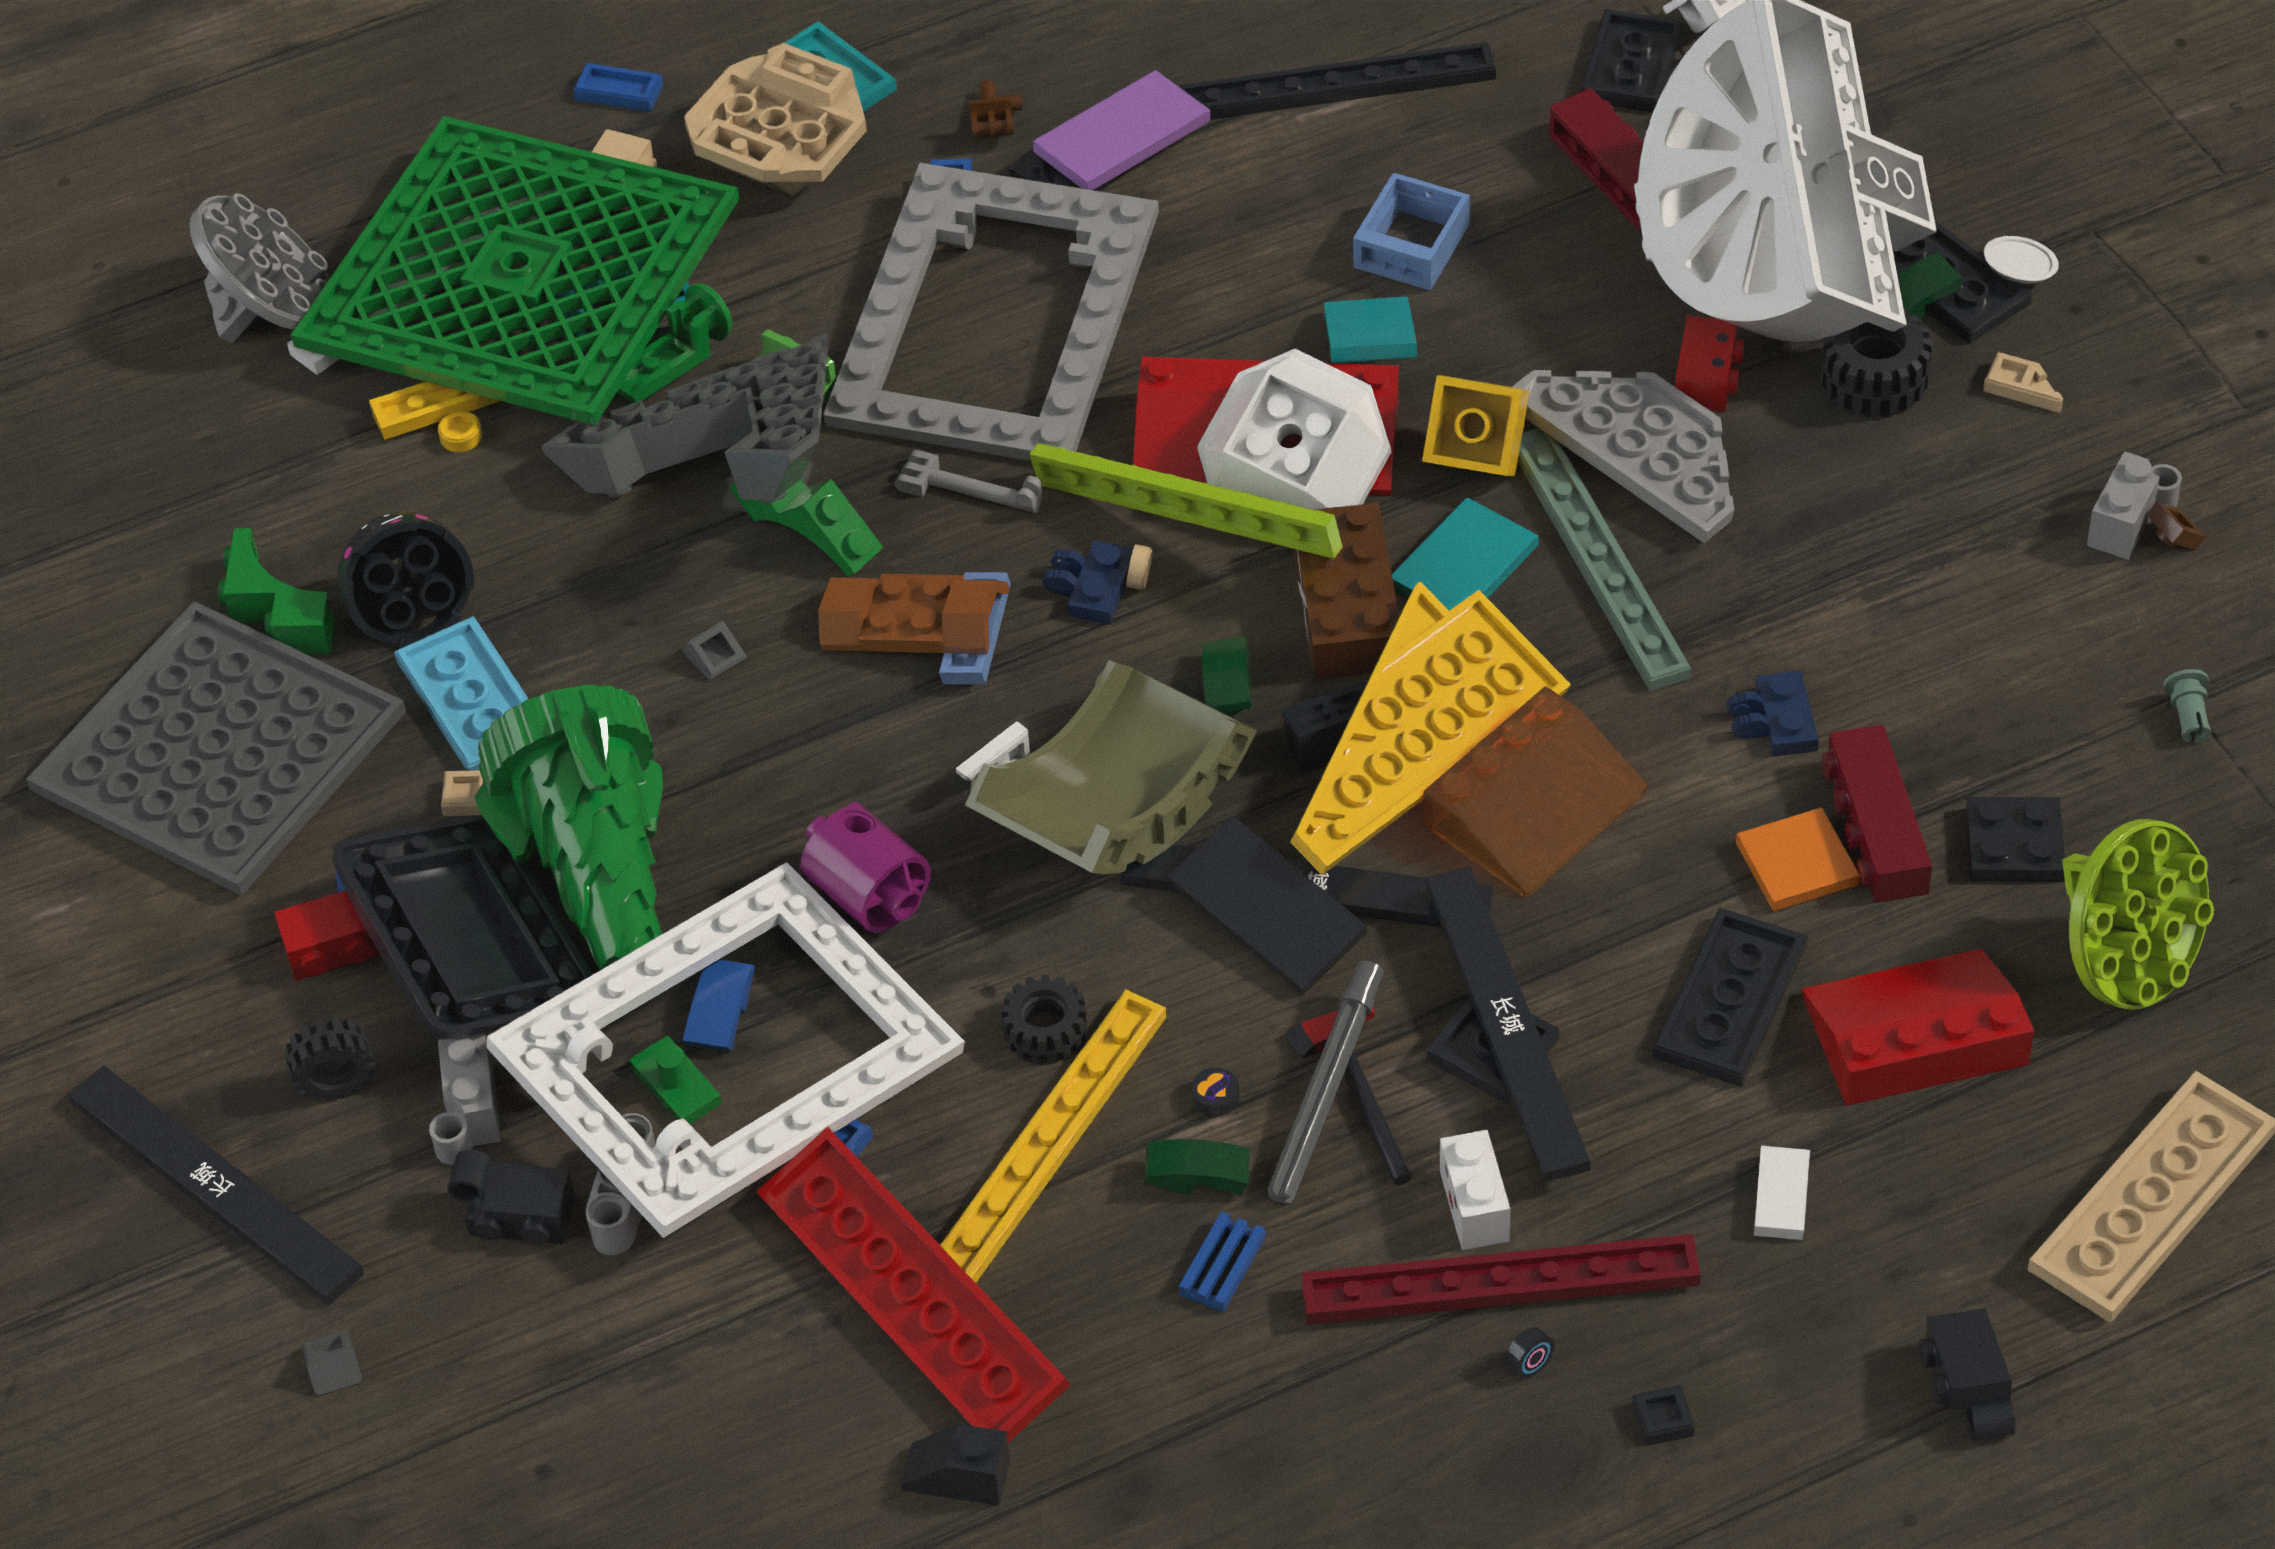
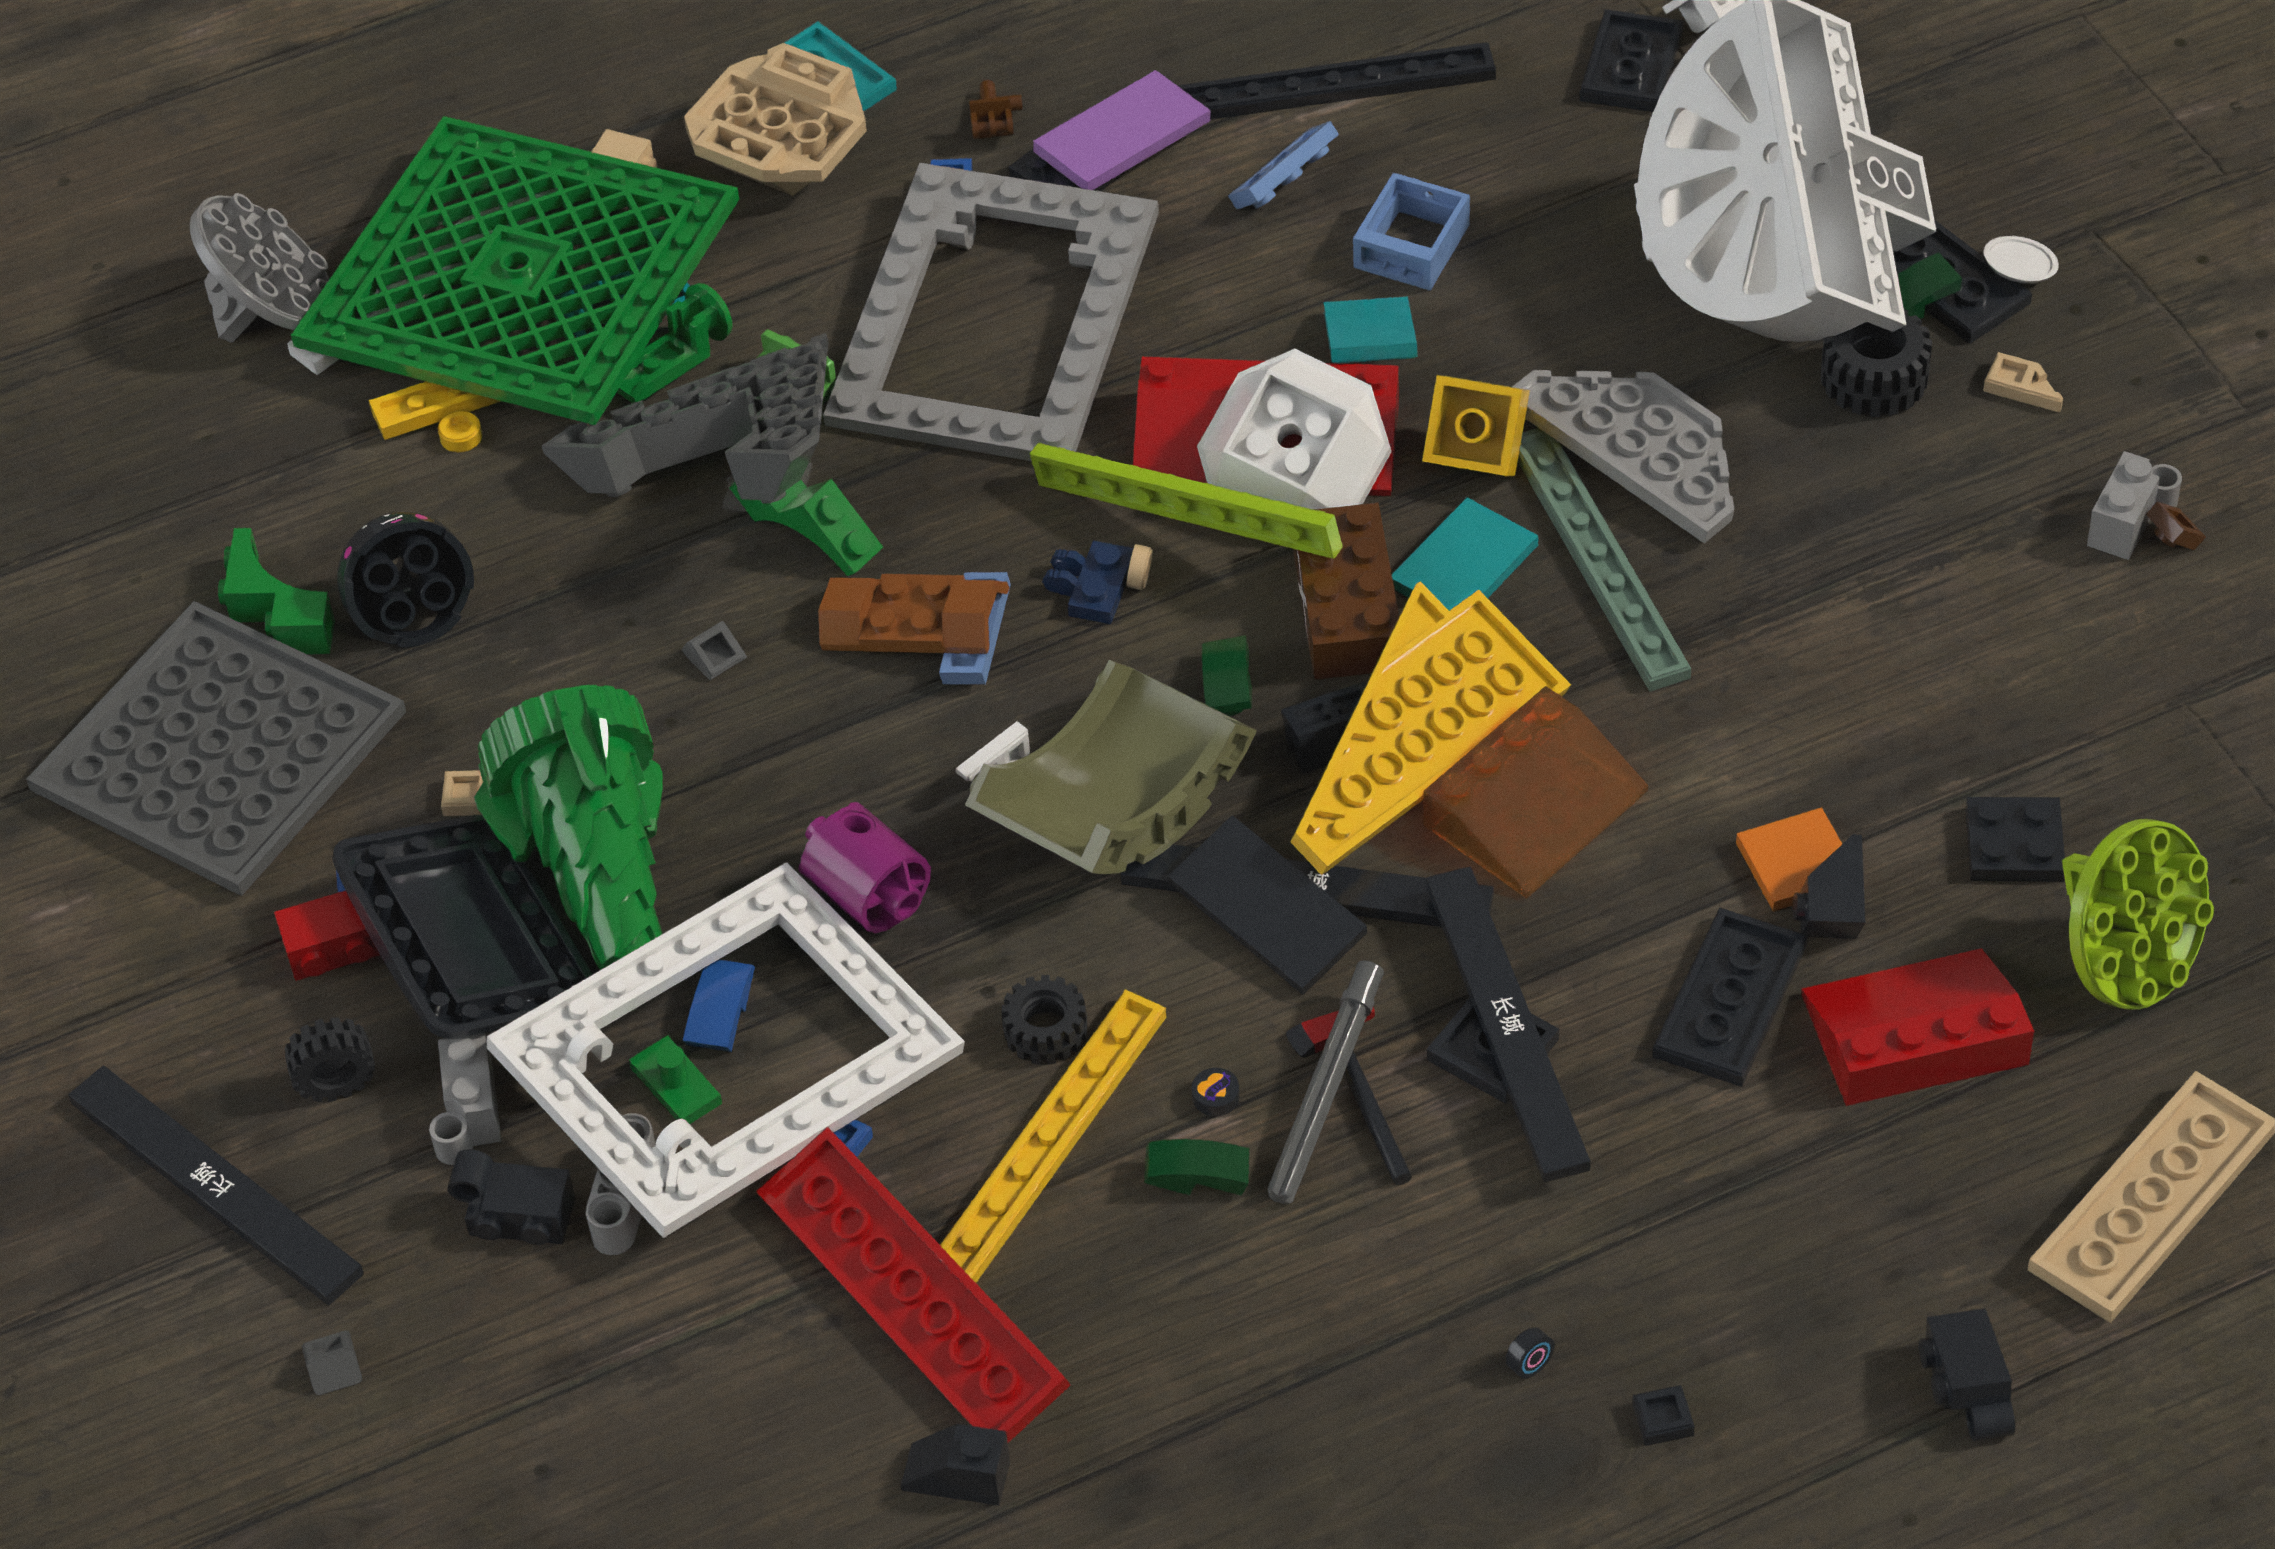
medium azure tile [394,616,528,771] -> none
blue tile [573,63,664,112] -> none
light grey hinge [894,450,1042,513] -> none
blue tile [1179,1211,1266,1312] -> none
dark red plate [1301,1234,1701,1325] -> none
white brick [1440,1130,1510,1251] -> none
dark red brick [1549,88,1644,233] -> none
red brick [1675,315,1745,412] -> none
dark blue hinge [1725,671,1819,756] -> none
white tile [1754,1146,1810,1240] -> none
dark red brick [1822,724,1932,903] -> none
sand green pin [2163,669,2212,743] -> none
none -> medium blue plate [1228,121,1339,209]
none -> black slope [1792,834,1866,939]

